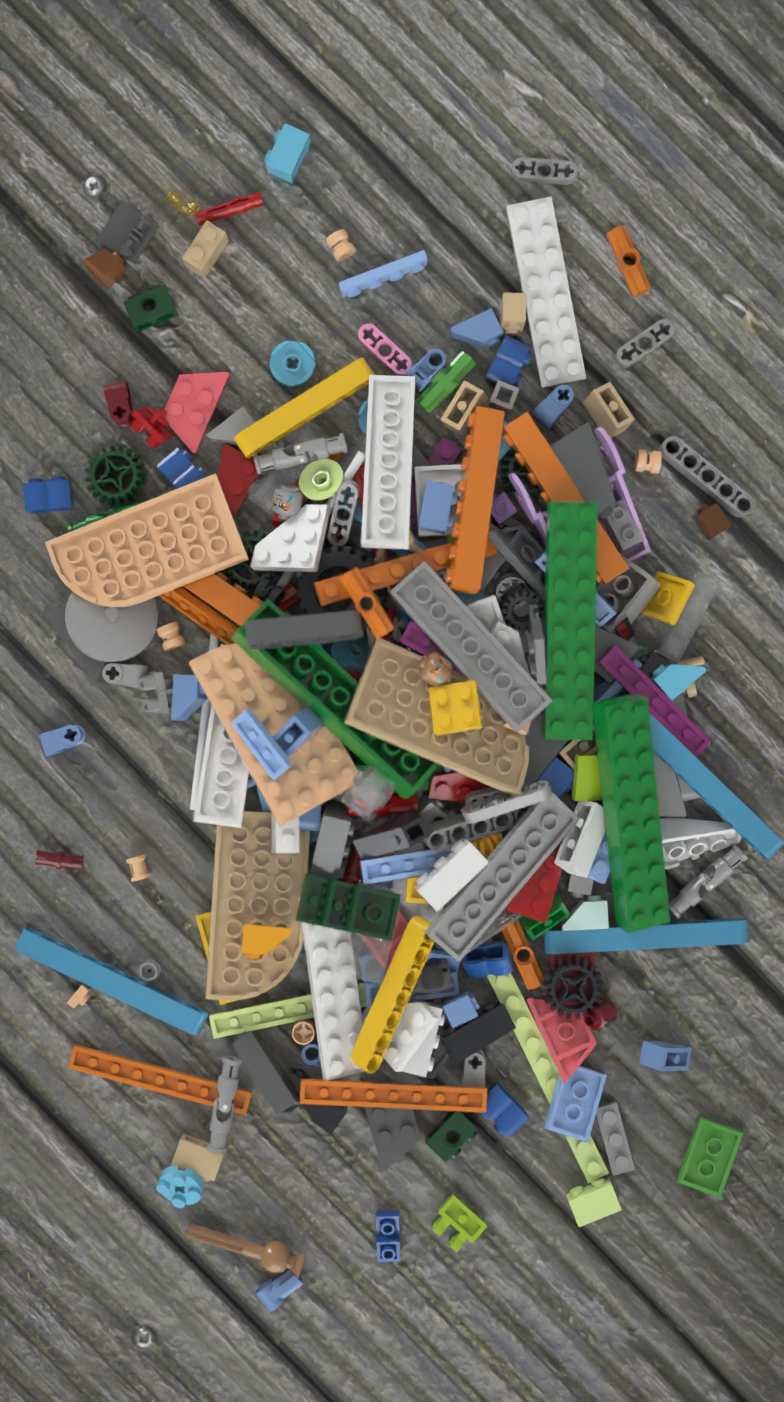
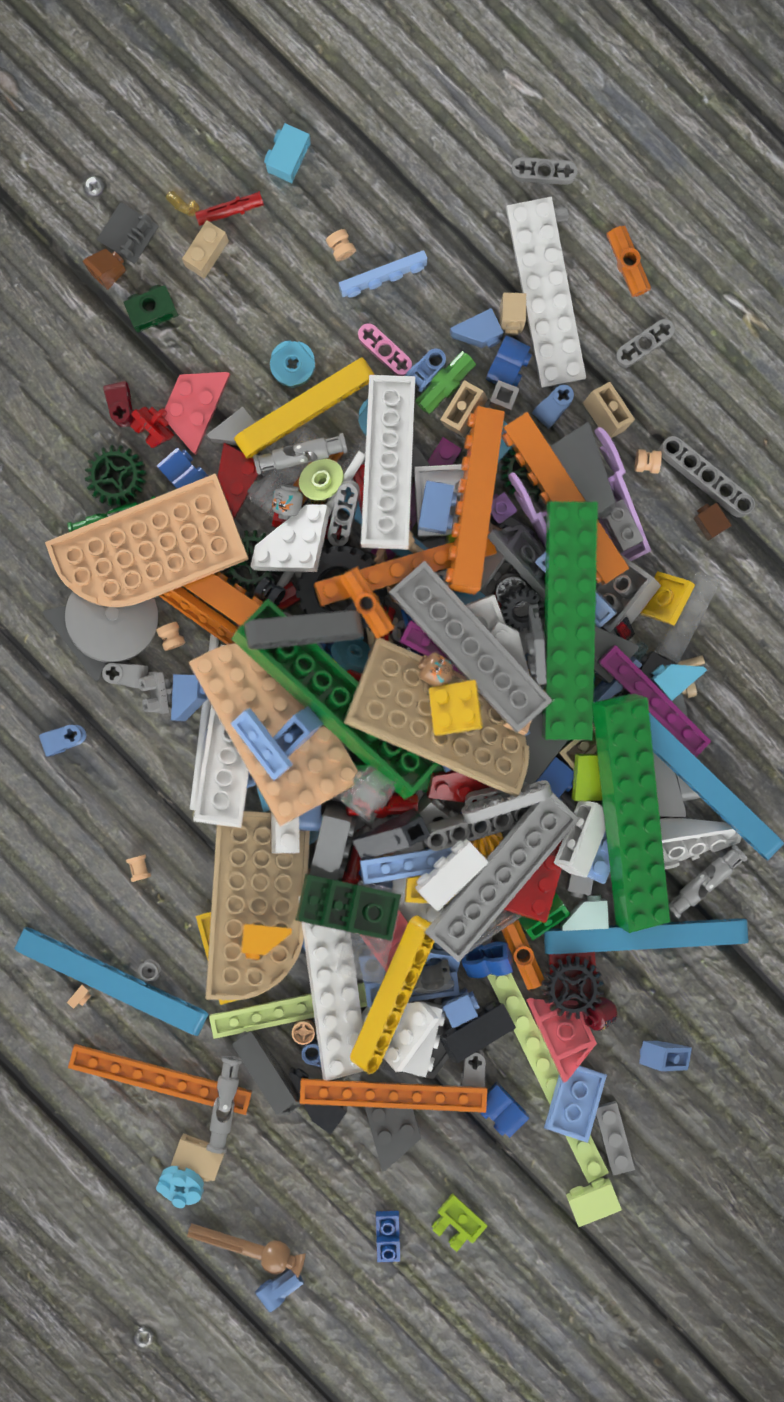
blue brick [23,476,74,514] -> none
dark red pin [35,850,84,870] -> none
dark green brick [425,1111,478,1163] -> none
bright green tile [676,1115,744,1198] -> none

